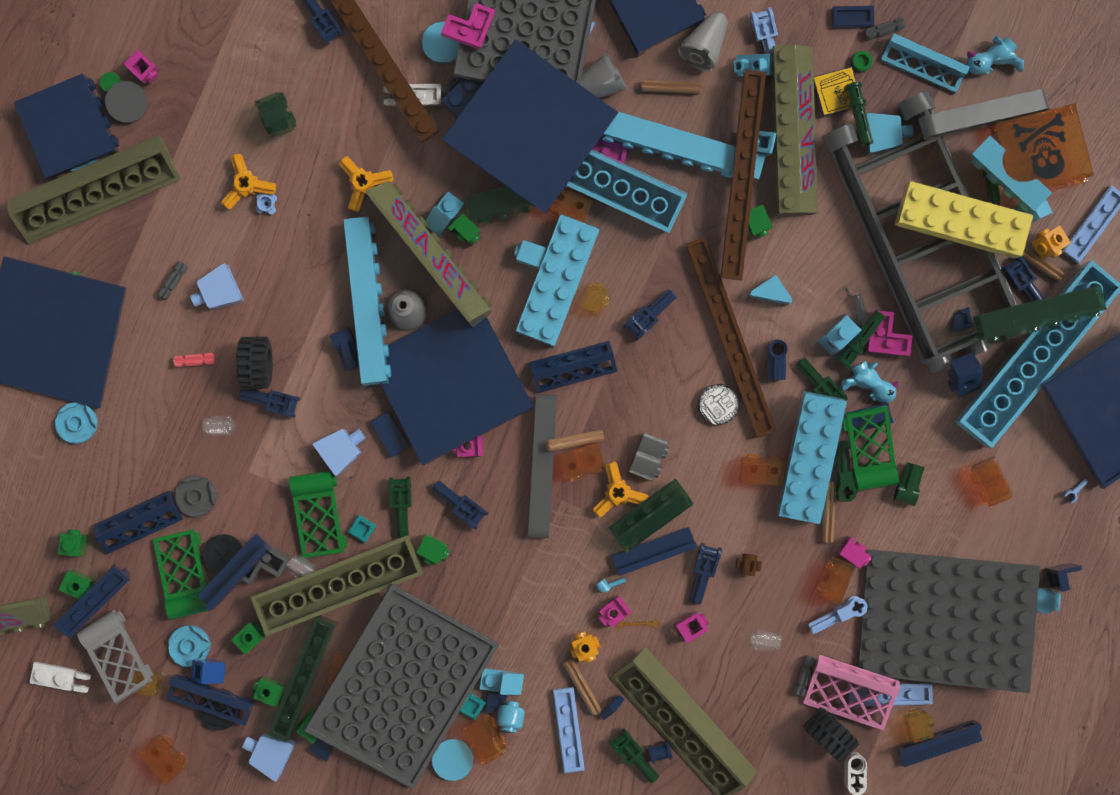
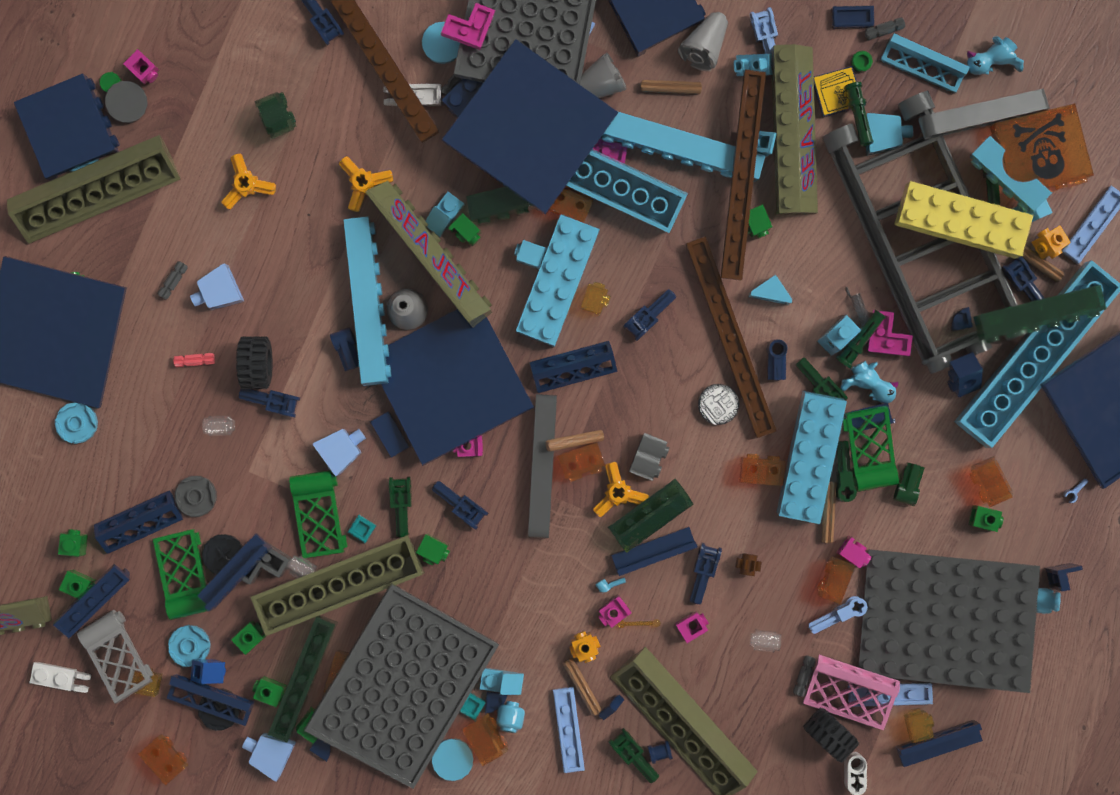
light blue plate [255,193,277,215] -> none
none -> green brick [968,505,1004,532]

